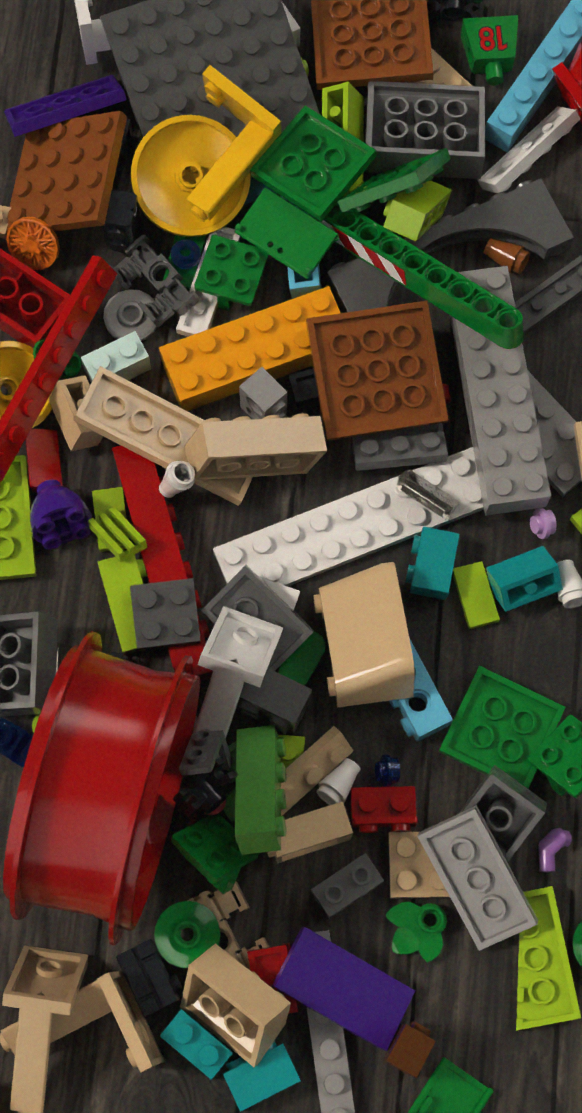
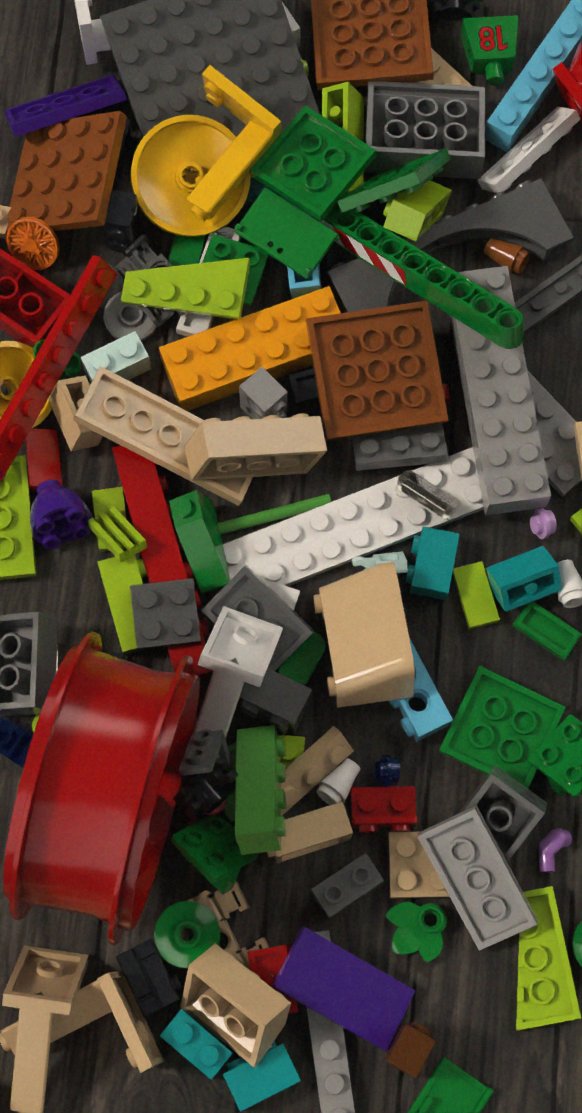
white cone [159,461,195,498] -> none
clear blue plate [171,239,201,269] -> none
none -> lime wing [121,258,251,320]
none -> green slope [169,490,231,595]
none -> bright green bar [218,494,331,535]
none -> light aqua plate [352,551,408,577]
none -> green tile [512,601,582,661]

